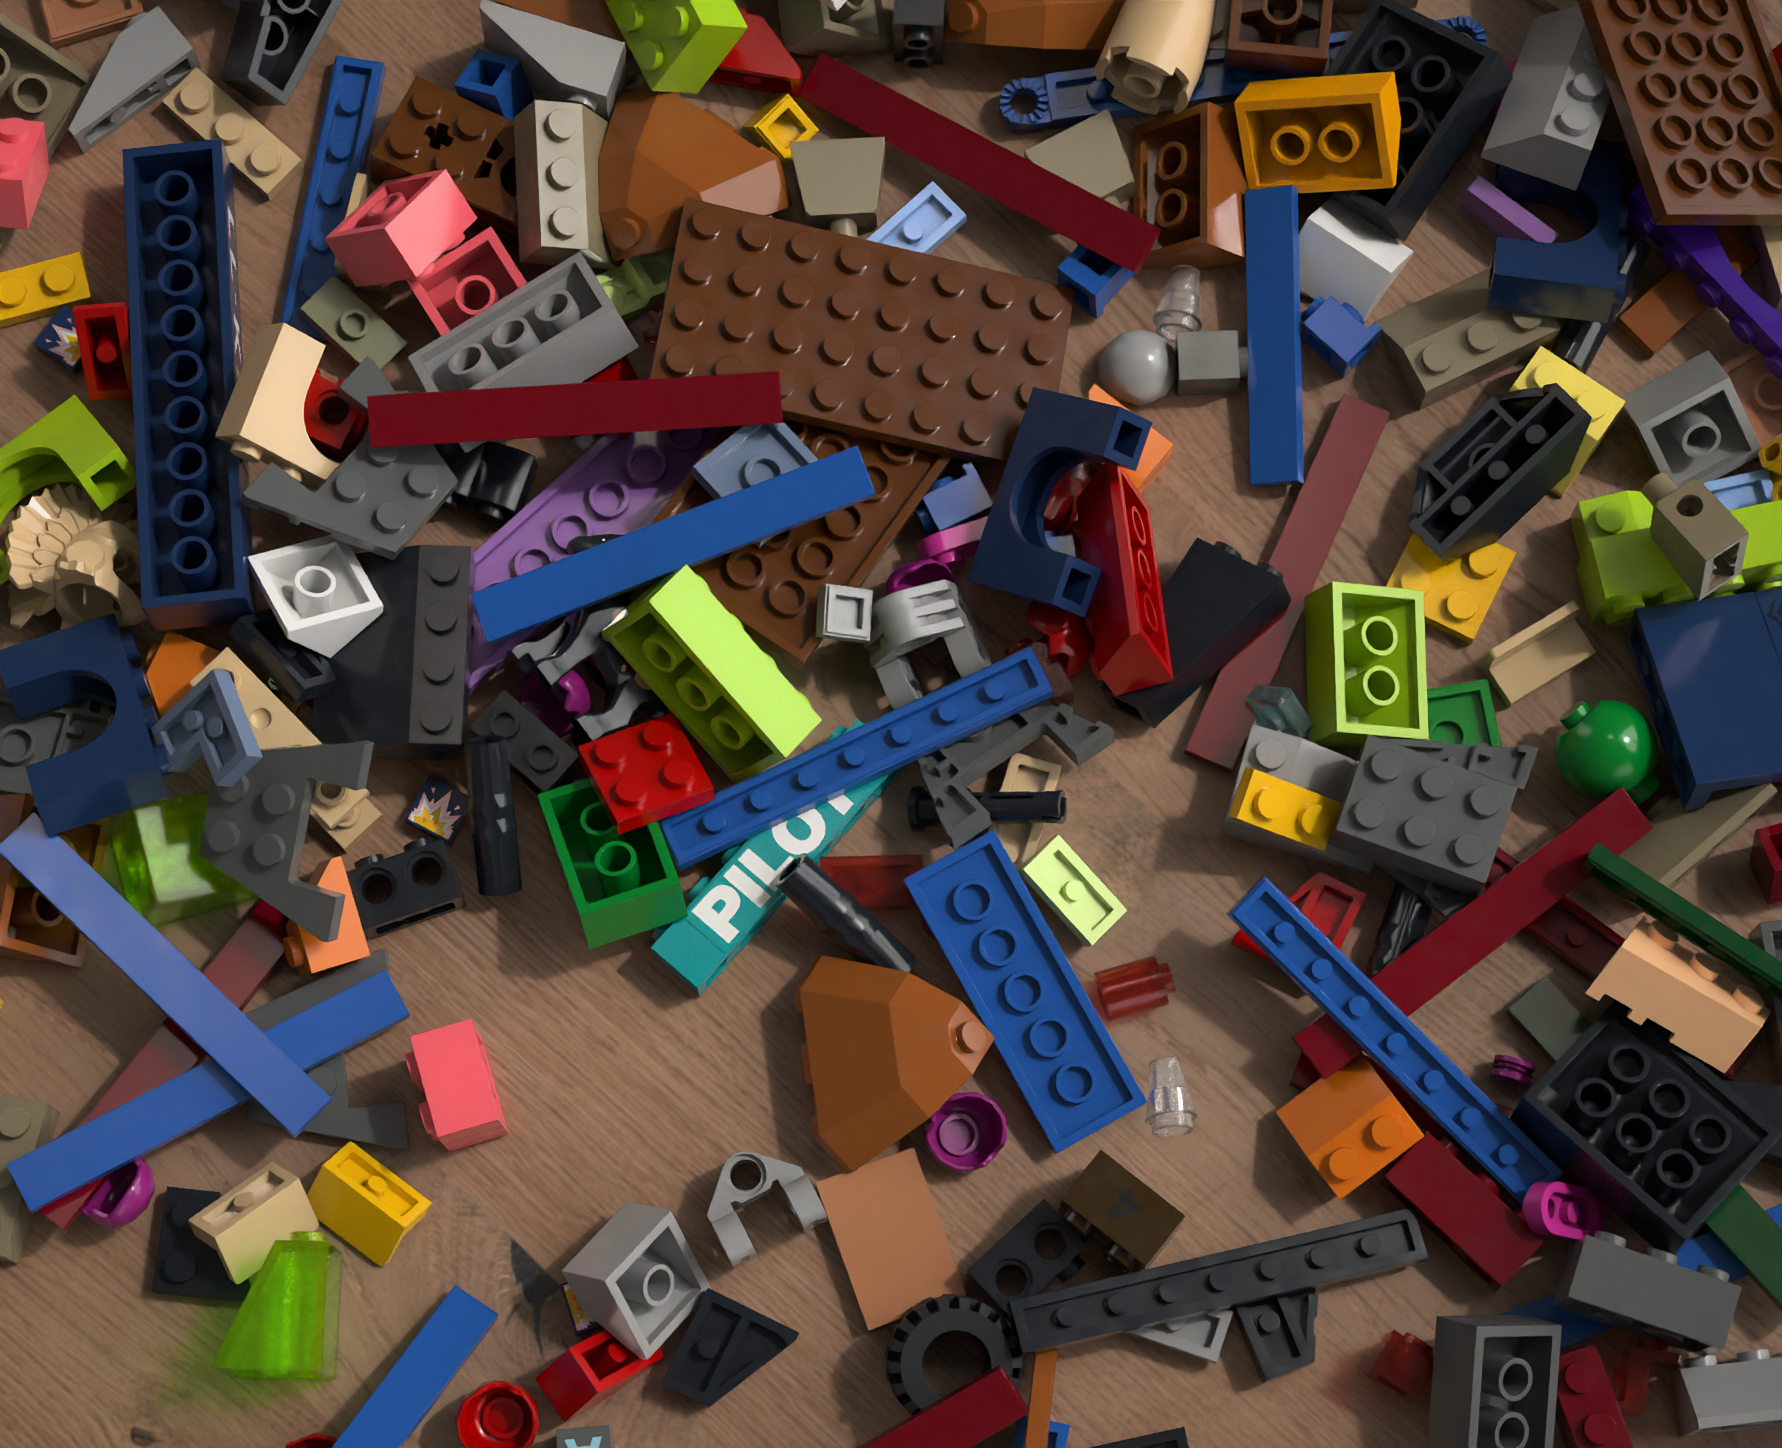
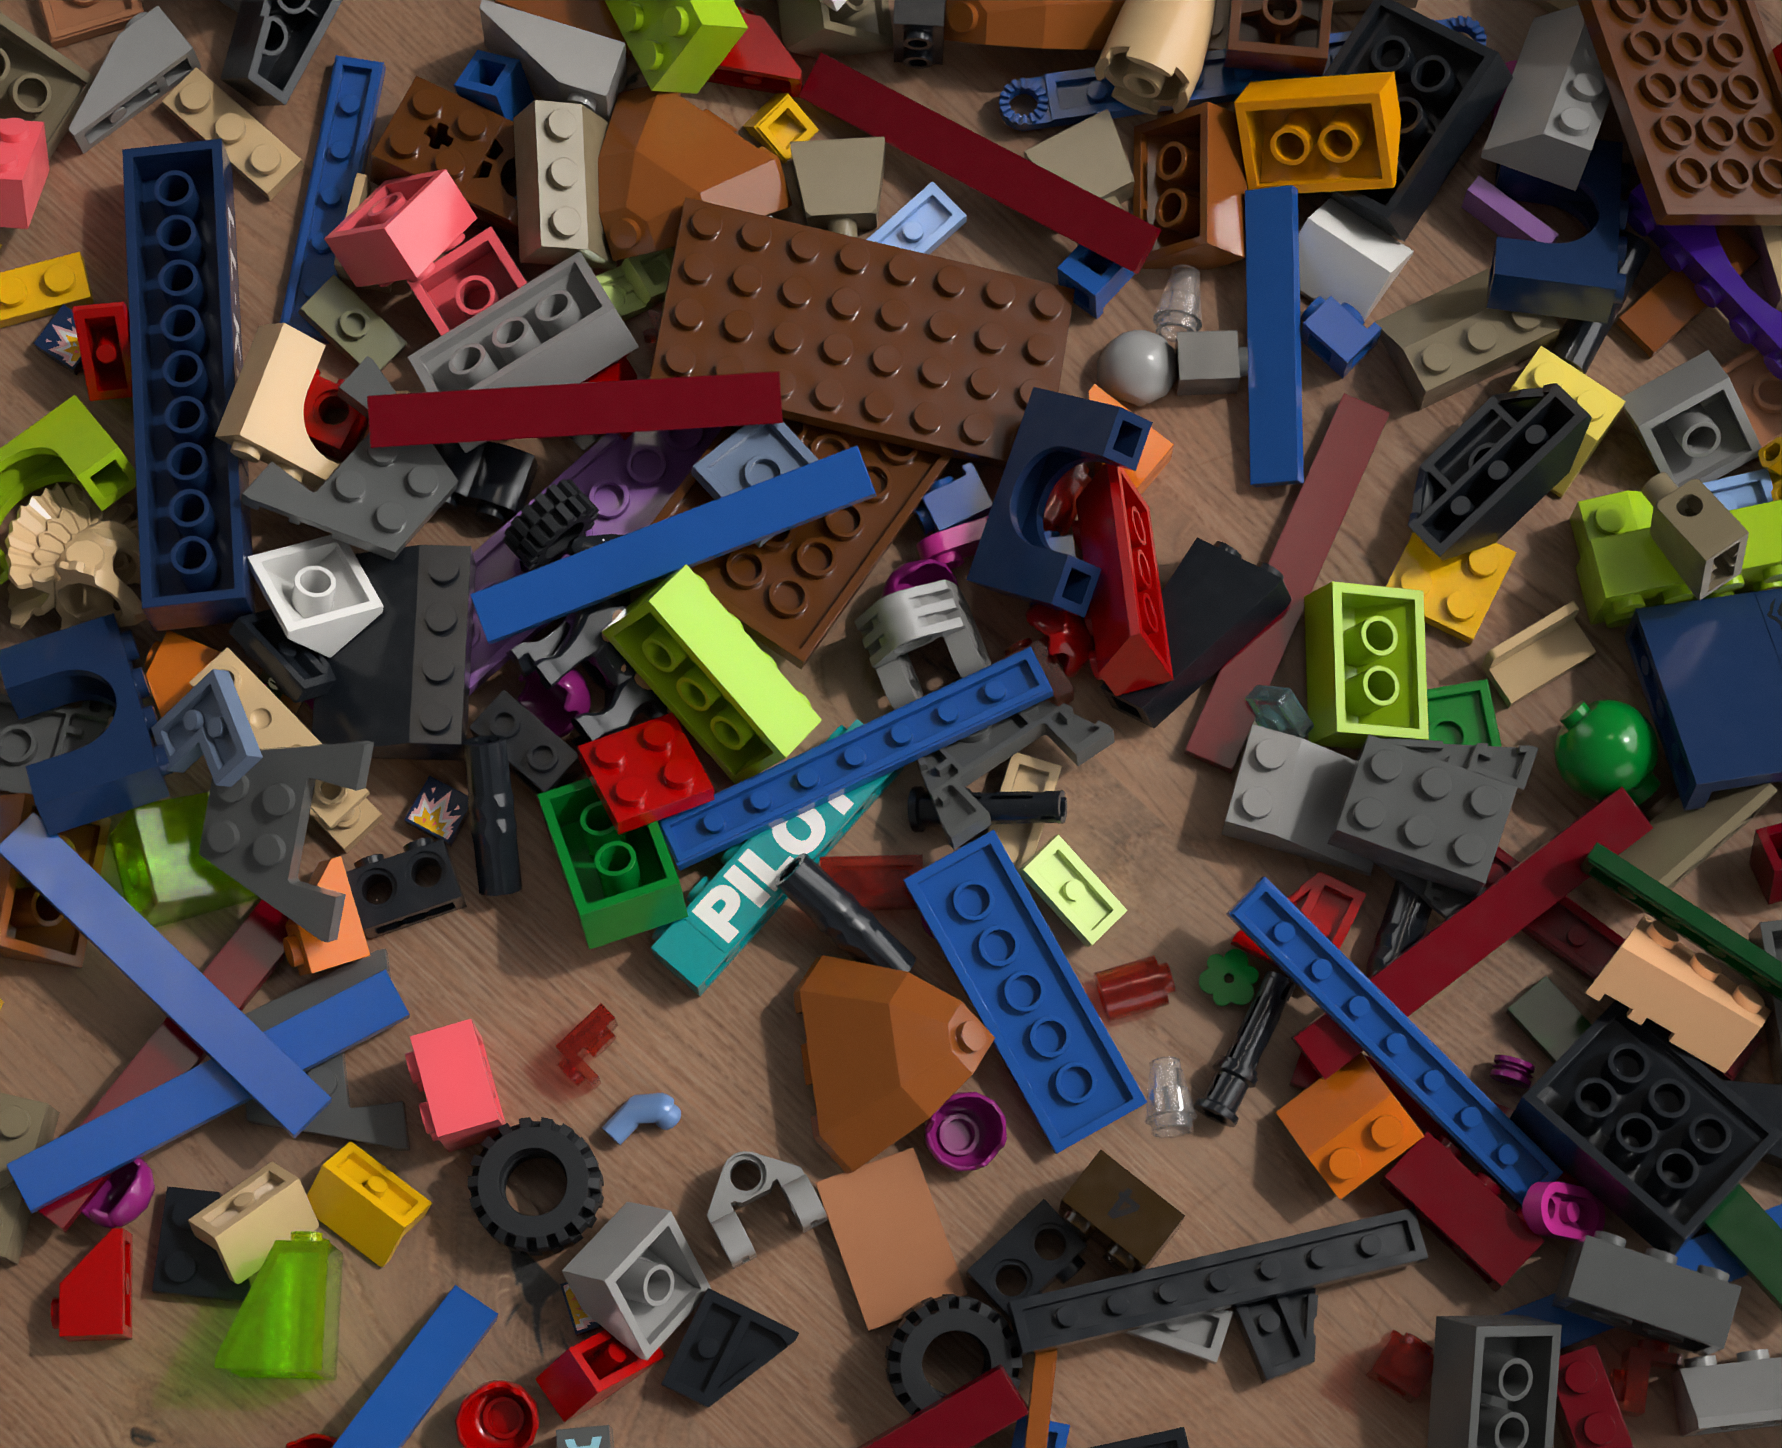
light grey tile [816,583,873,643] -> none
yellow plate [1228,767,1341,851] -> none
none -> red slope [51,1228,133,1342]
none -> black tyre [467,1117,604,1256]
none -> black tyre [503,479,599,571]
none -> clear red bracket [555,1003,618,1090]
none -> medium blue arm [602,1093,681,1145]
none -> black pin [1193,971,1296,1127]
none -> green plant [1198,949,1259,1007]

